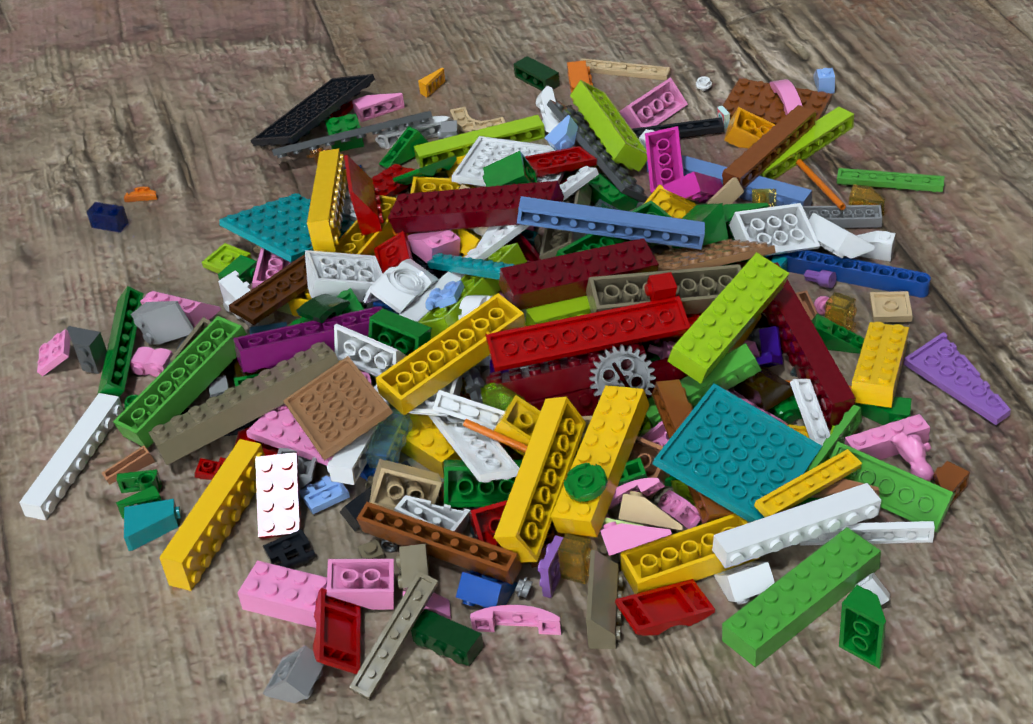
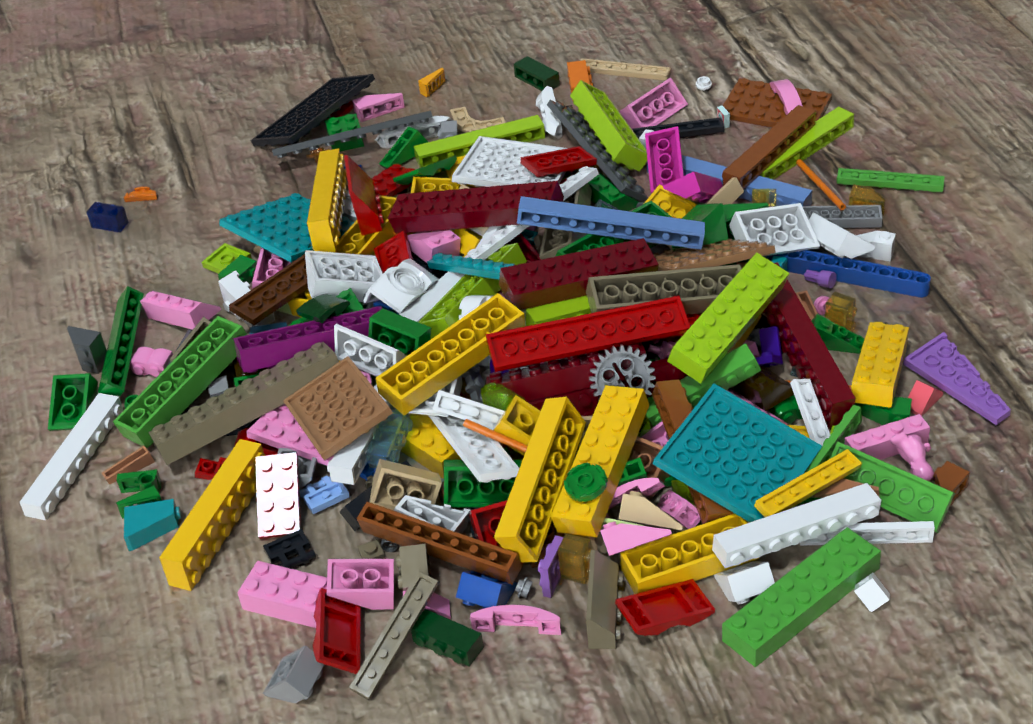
bright pink plate [37,329,70,376] -> none
light grey slope [131,301,194,344] -> none
light blue plate [425,280,465,310] -> none
green slope [482,151,538,187] -> none
light blue slope [544,115,578,151] -> none
red brick [644,272,678,301] -> none
light orange slope [724,107,775,148] -> none
light blue slope [813,68,835,94] -> none
green slope [839,585,886,669] -> none
tan plate [870,291,913,323] -> none
none -> green slope [48,373,98,431]
none -> coral slope [908,380,944,416]

